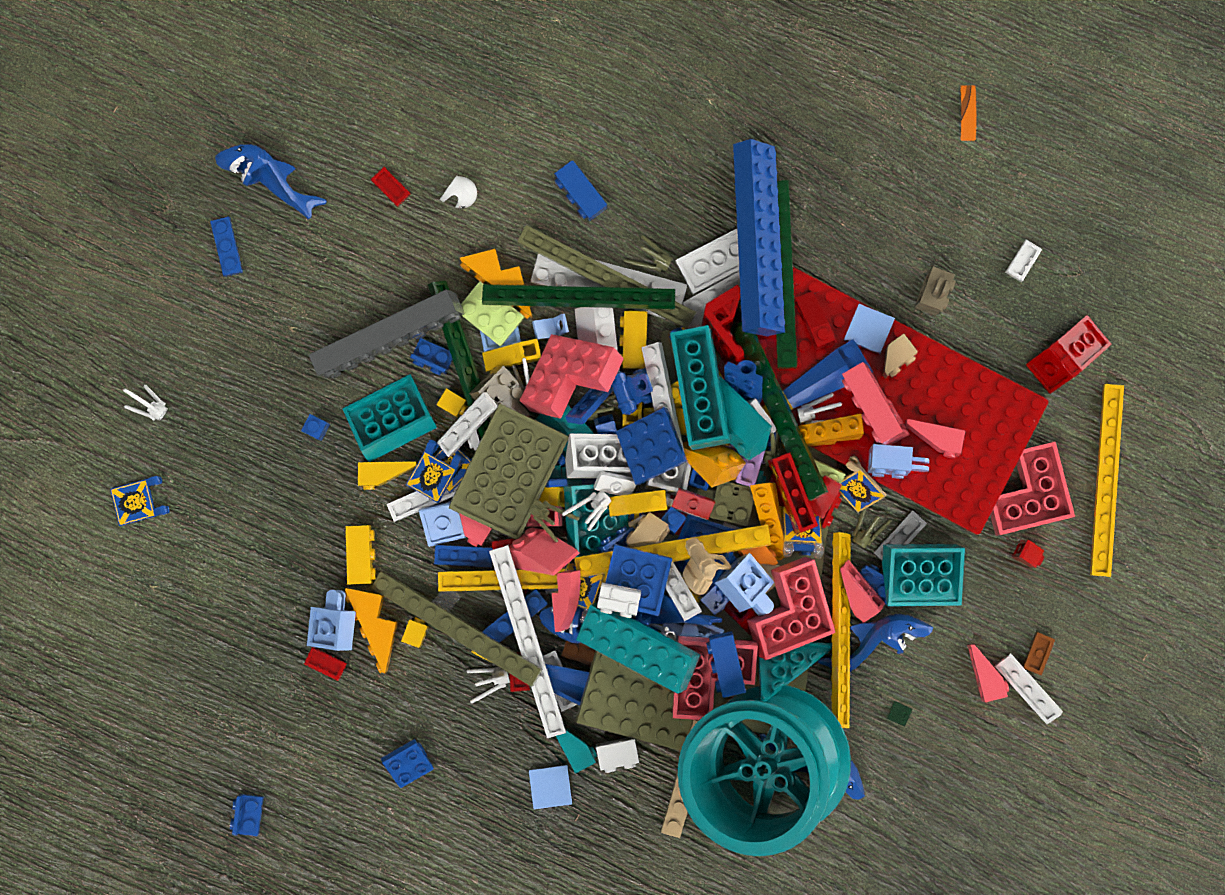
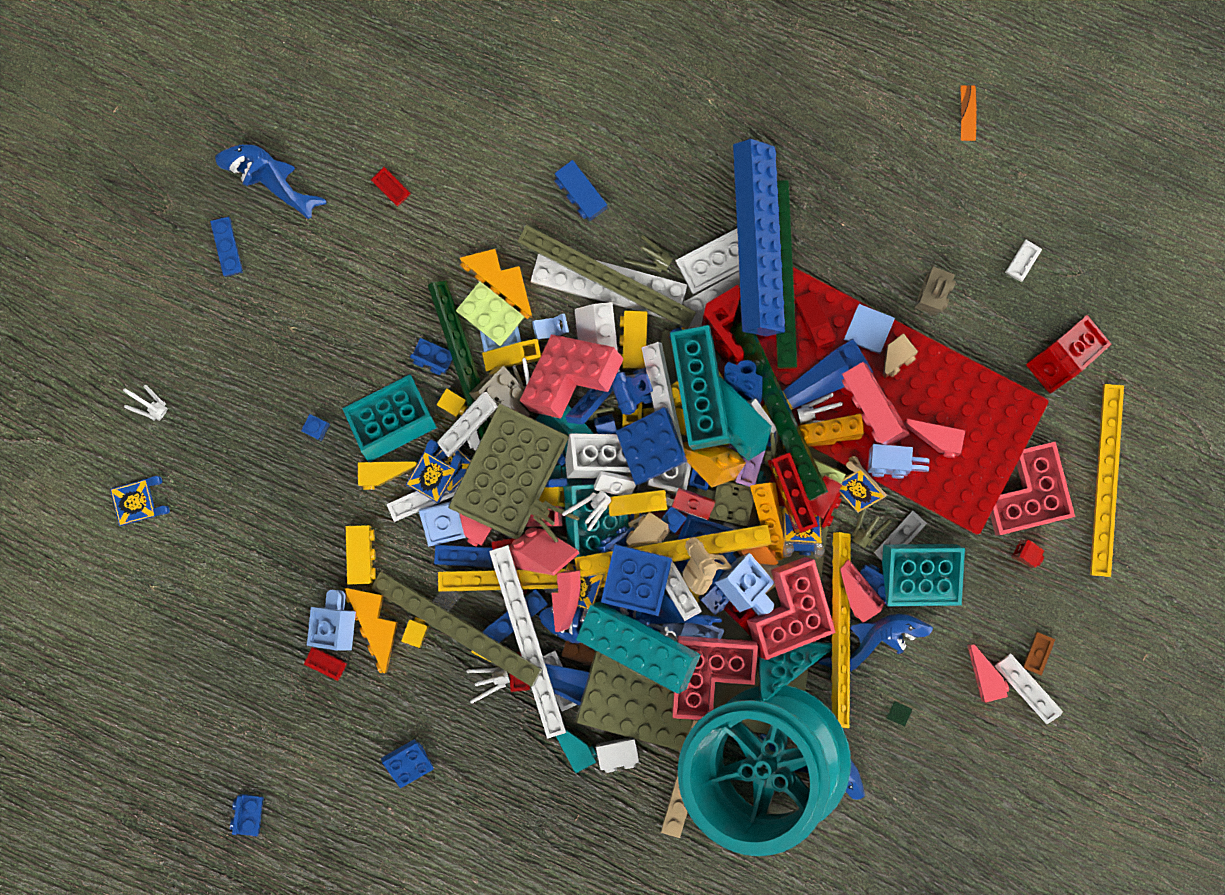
dark grey brick [309,290,465,379] -> none
white helmet [440,175,477,209] -> none
dark green plate [482,285,675,309] -> none
light blue tile [529,765,572,809] -> none
white brick [597,582,641,618] -> none
blue brick [706,631,746,698] -> none

